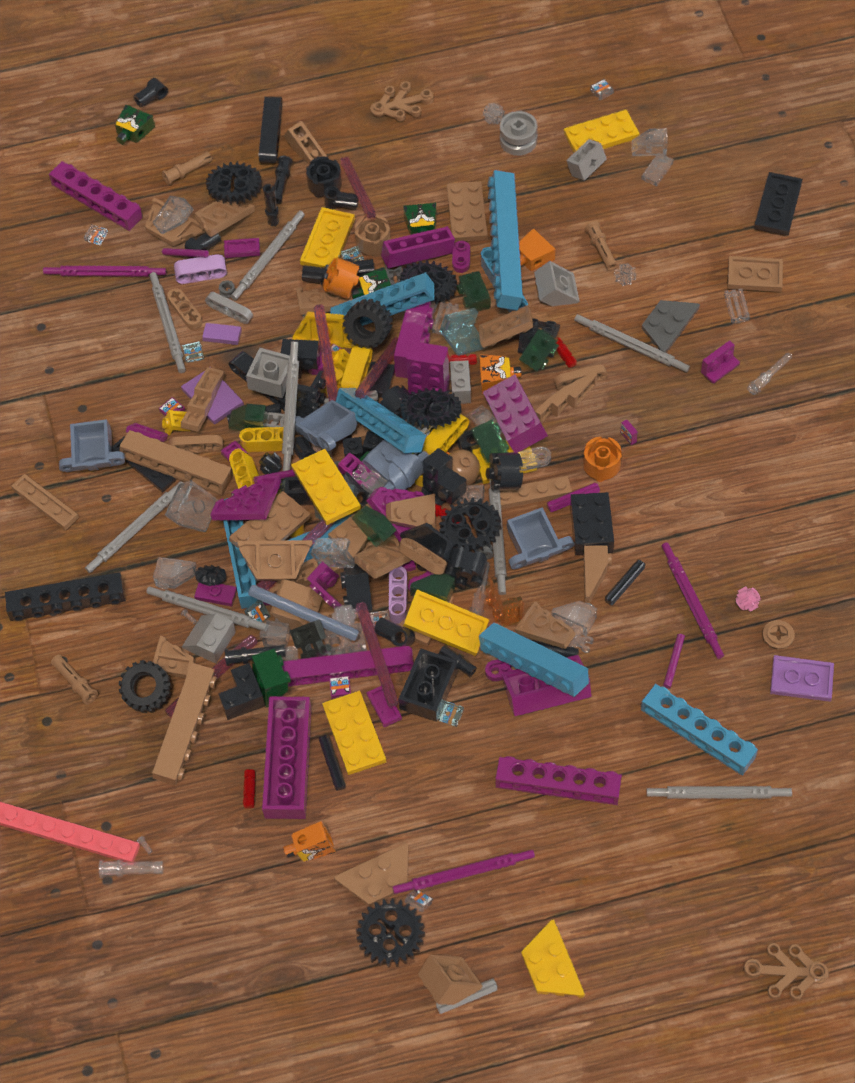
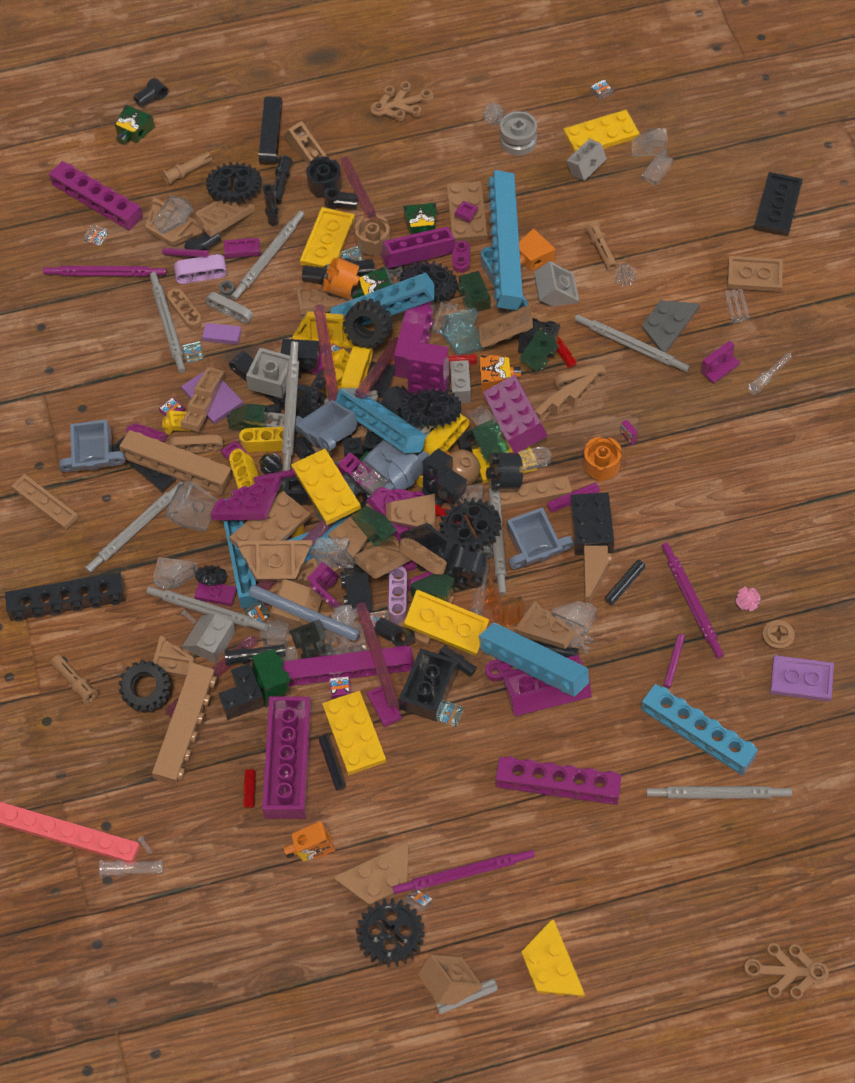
none -> magenta tile [454,201,478,223]

